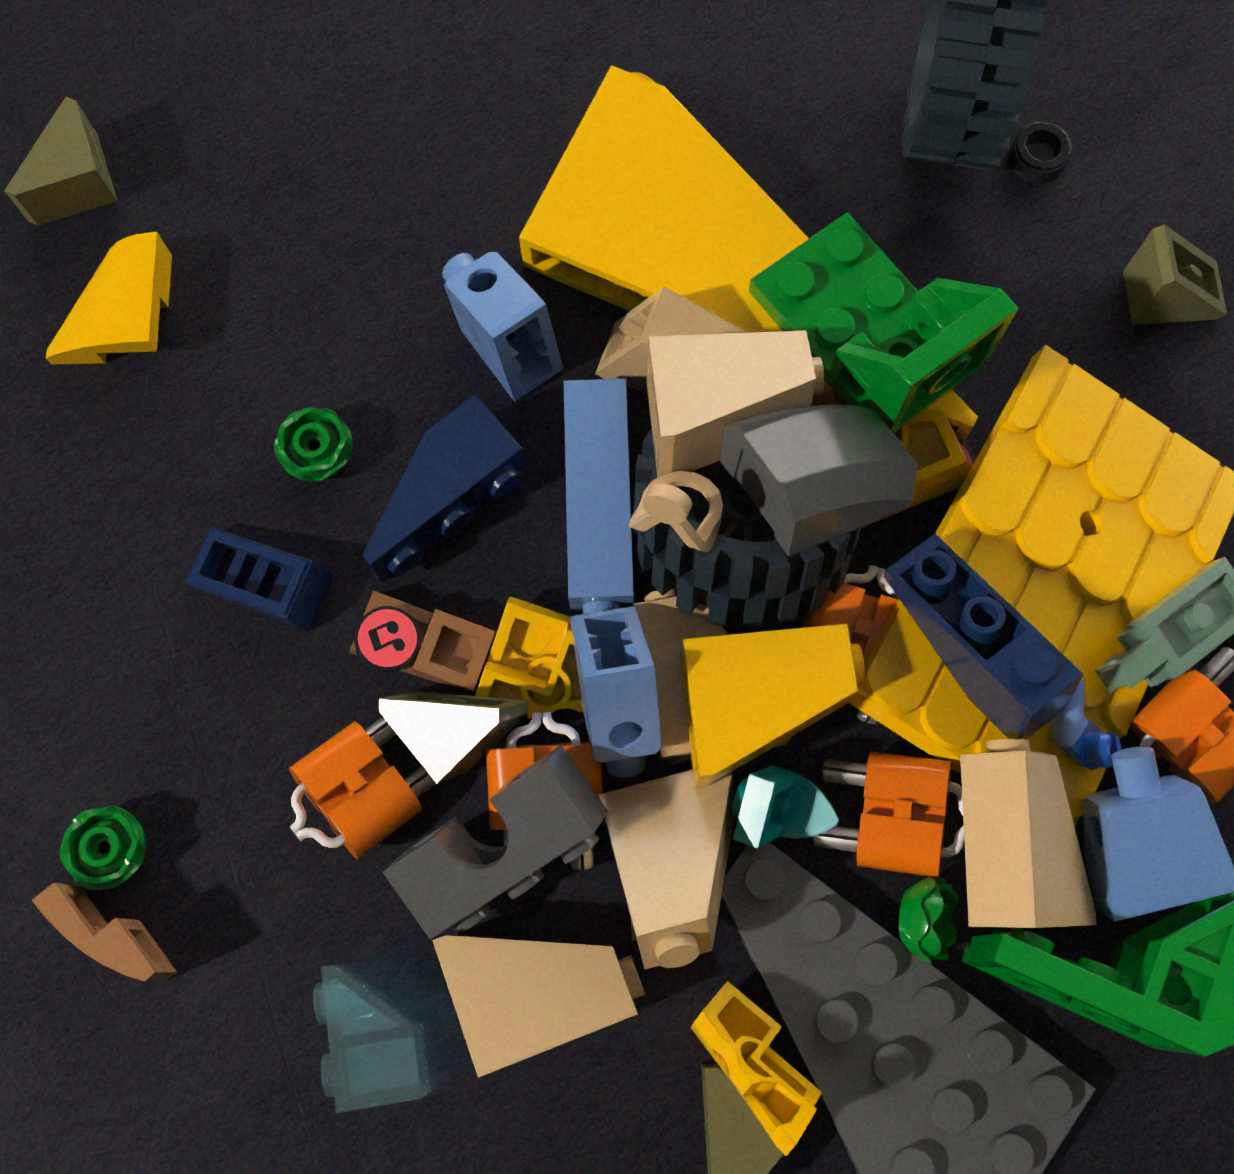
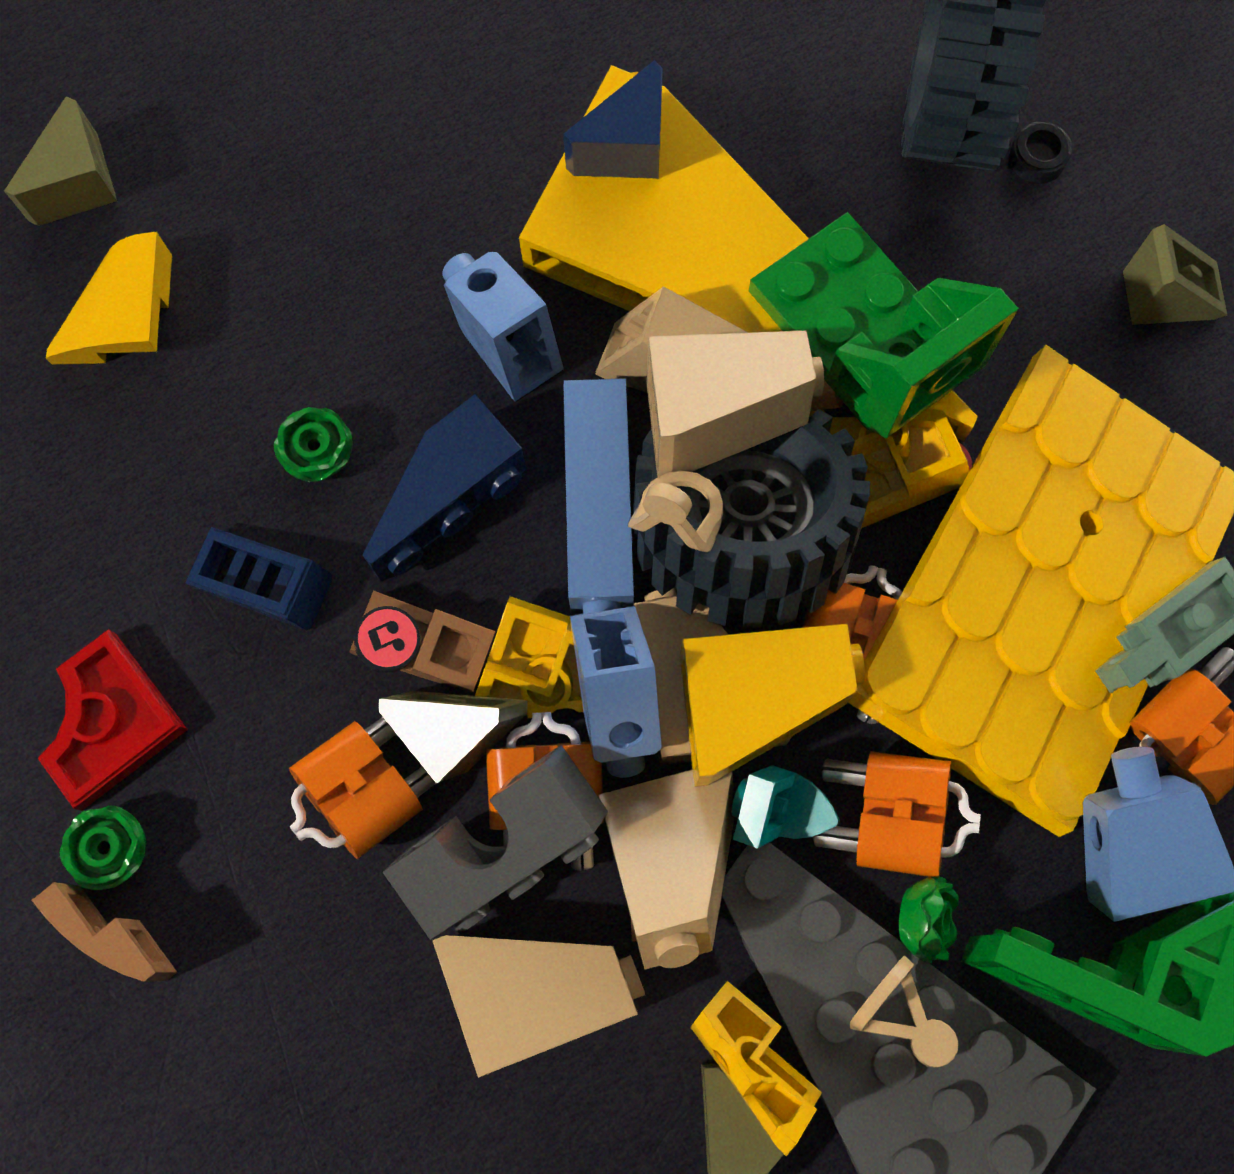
clear light blue slope [313,965,431,1113] -> none
dark grey slope [720,405,918,557] -> none
dark blue slope [884,534,1083,740] -> none
tan slope [960,739,1097,928] -> none
arm [1049,680,1122,770] -> none
none -> red tile [38,629,188,811]
none -> dark blue slope [563,60,663,179]
none -> tan piece [850,955,958,1068]

